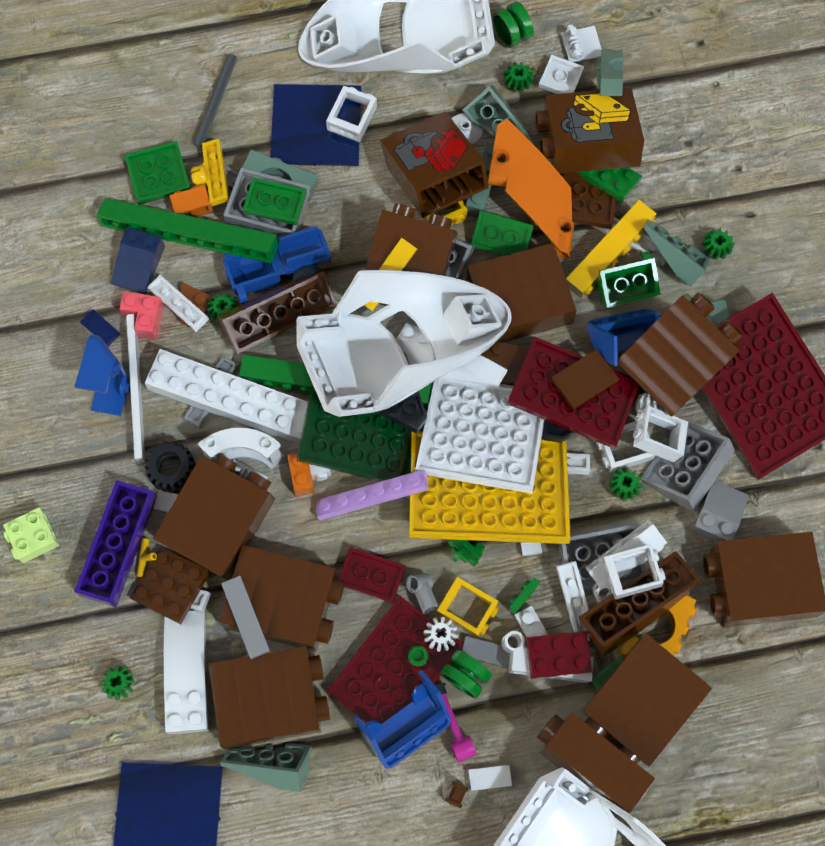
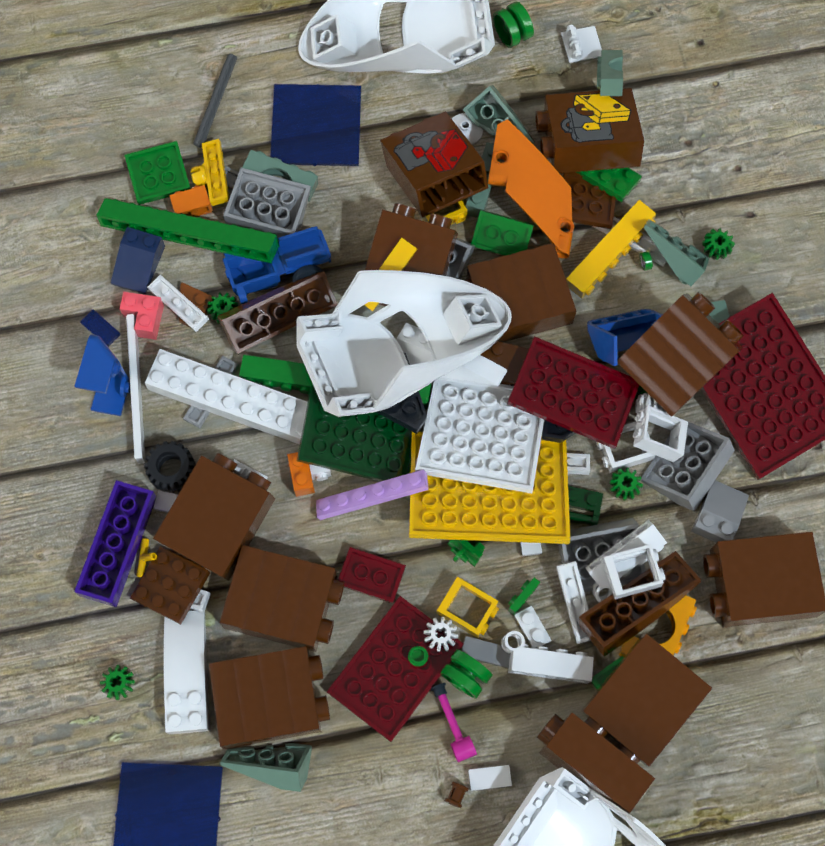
yellowish green brick [3,507,60,563] -> none
white fence [198,428,285,470] -> none
light grey tile [221,576,270,660] -> none
green plate [243,177,307,225] -> none
white window [326,86,377,142] -> none
blue windscreen [354,670,451,769] -> none
light grey piece [406,574,439,614] -> none
green gear [503,62,533,92] -> none
dark red plate [525,631,592,679] -> none
white plate [538,55,584,94] -> none
reddish brown tile [550,349,620,410] -> none
green slope [598,258,661,308] -> none
none -> dark green plate [568,486,604,526]

